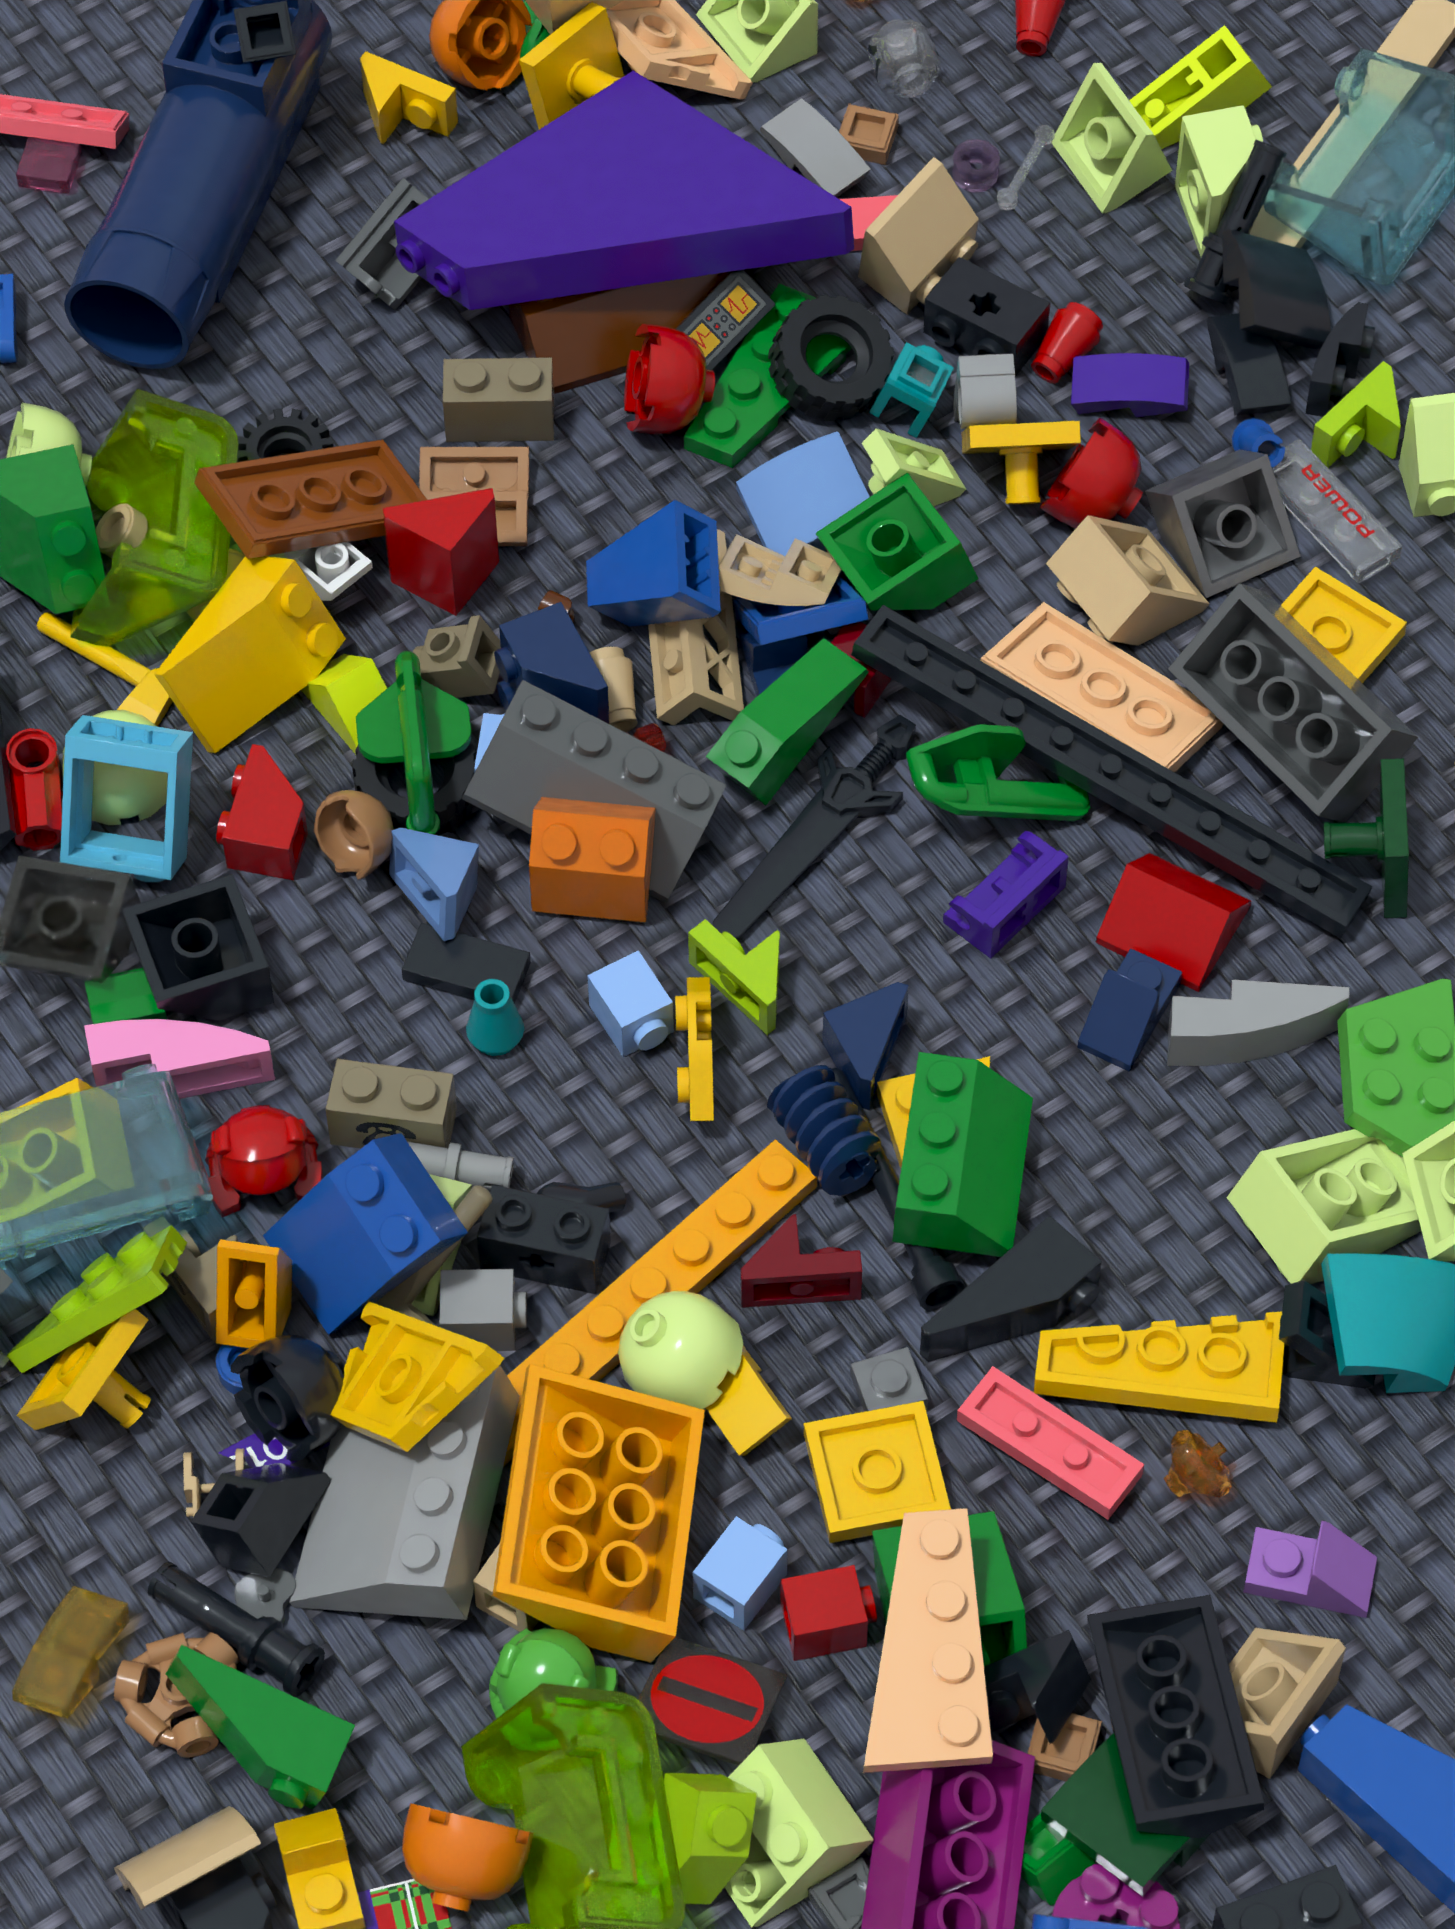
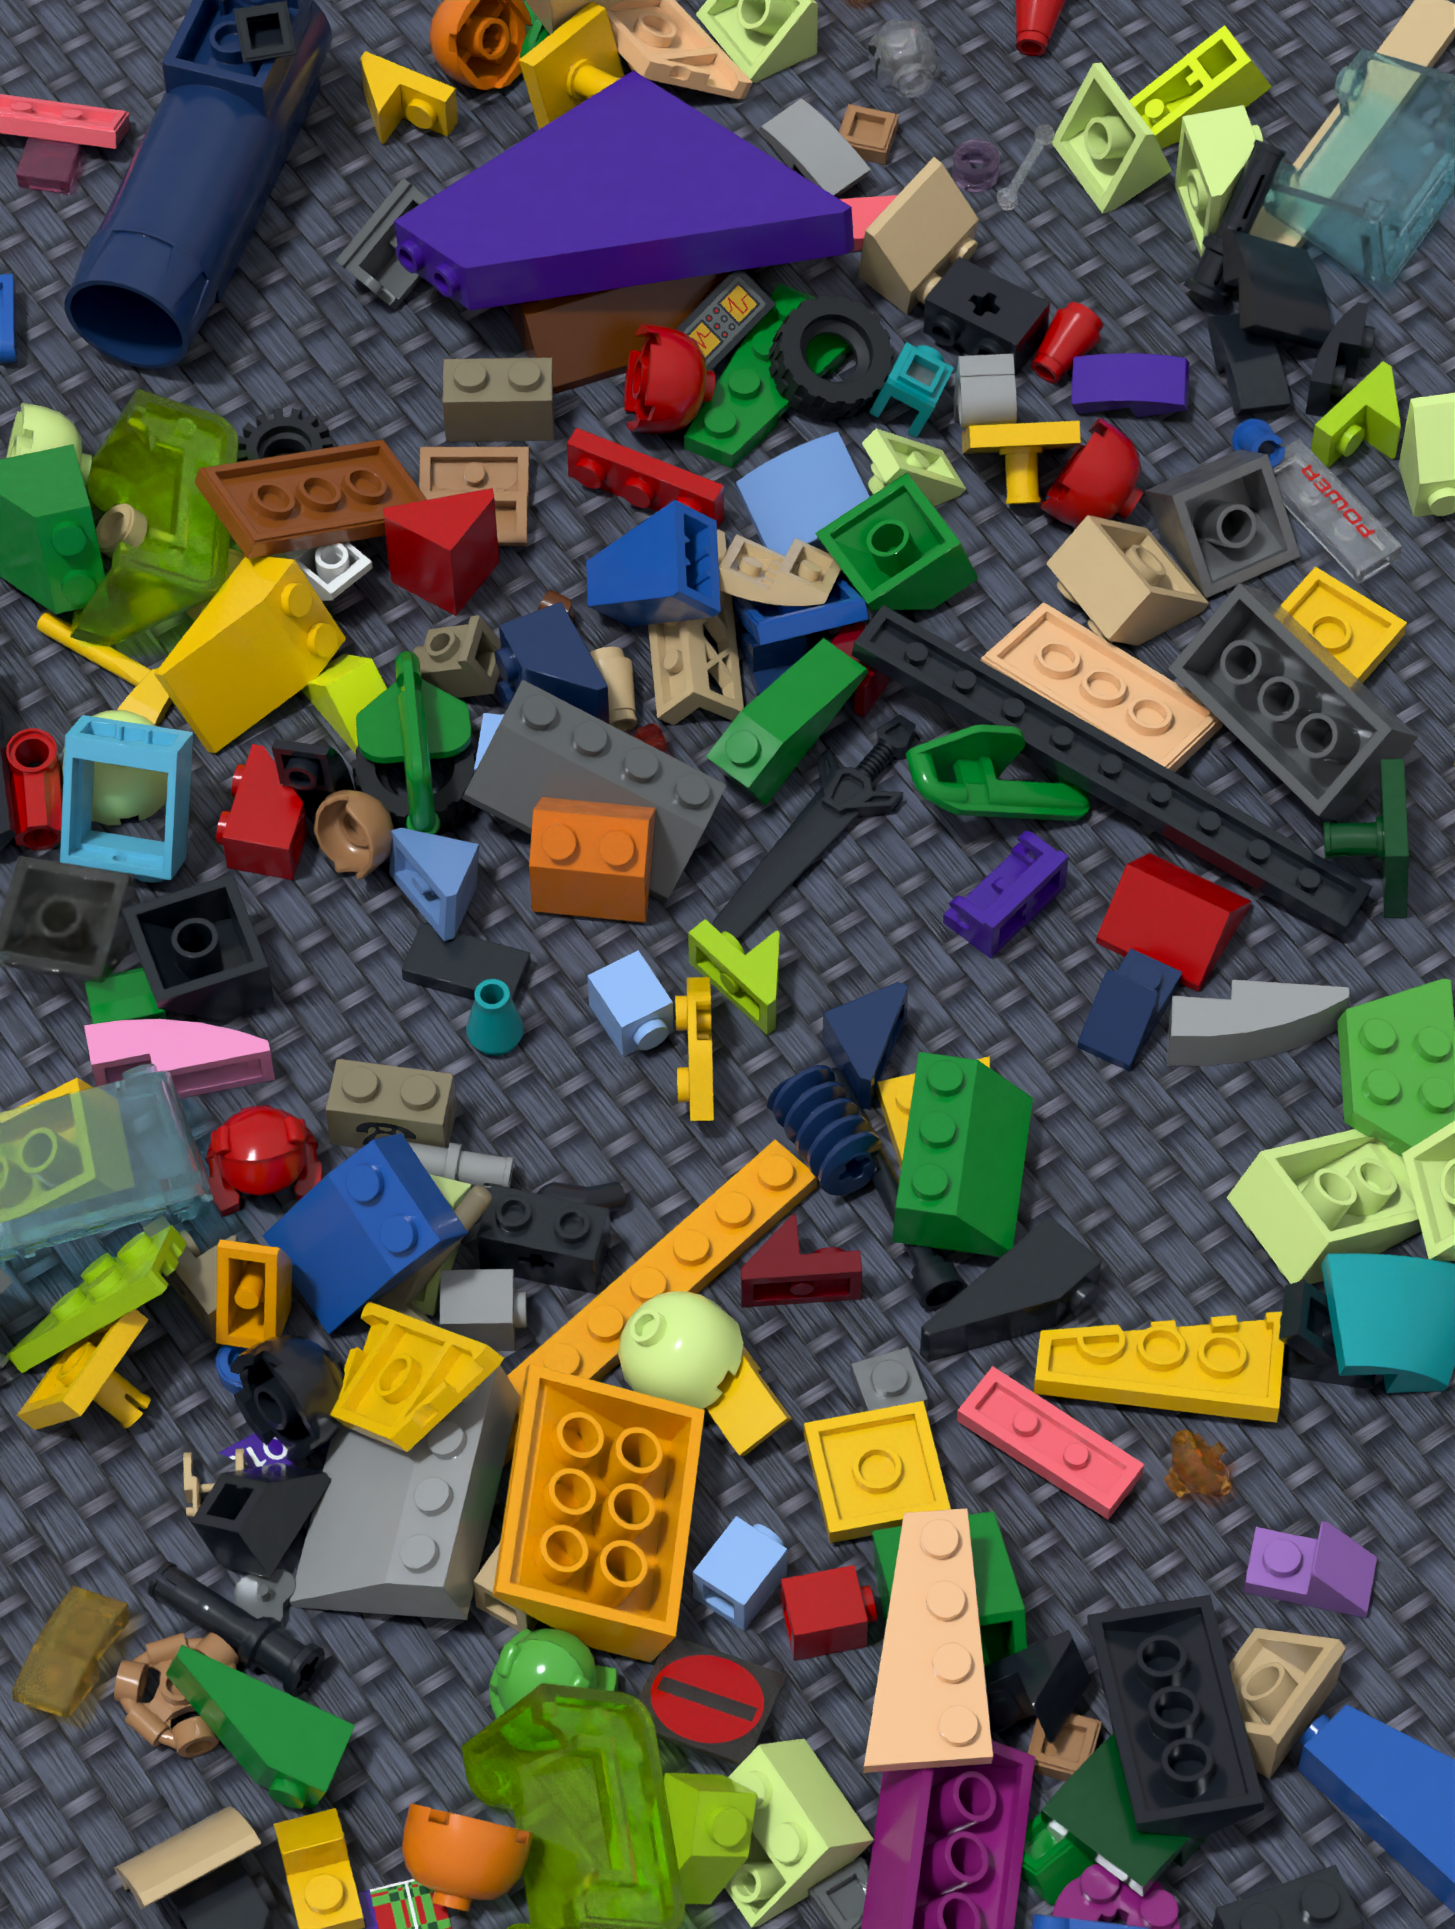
none -> black slope [272,739,355,809]
none -> red plate [567,428,724,529]

